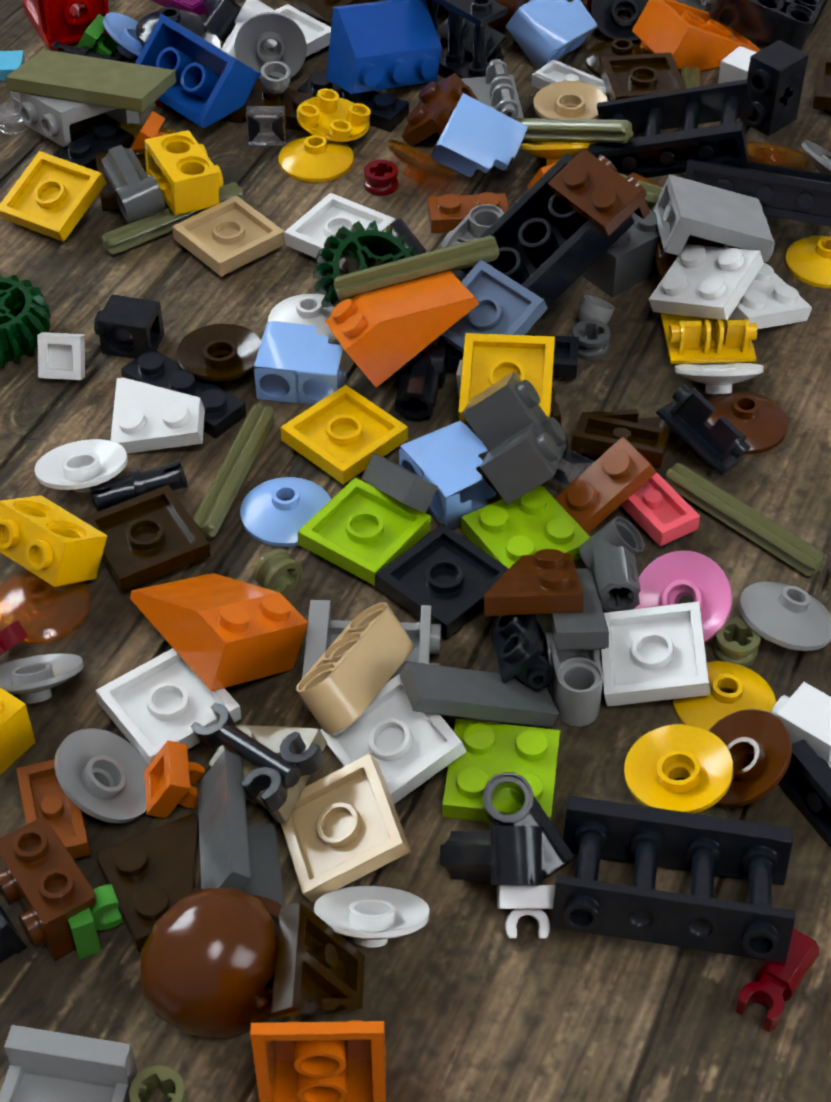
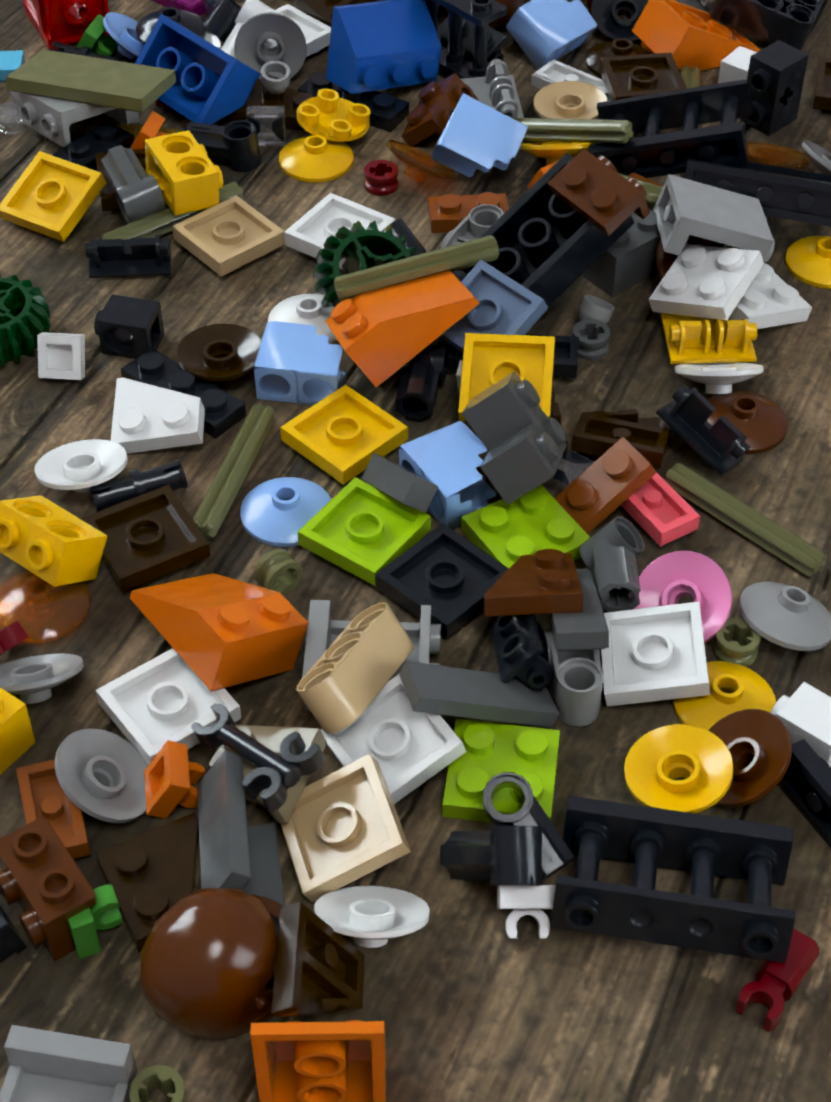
none -> black hinge [85,235,171,278]
none -> black piece [185,120,261,172]

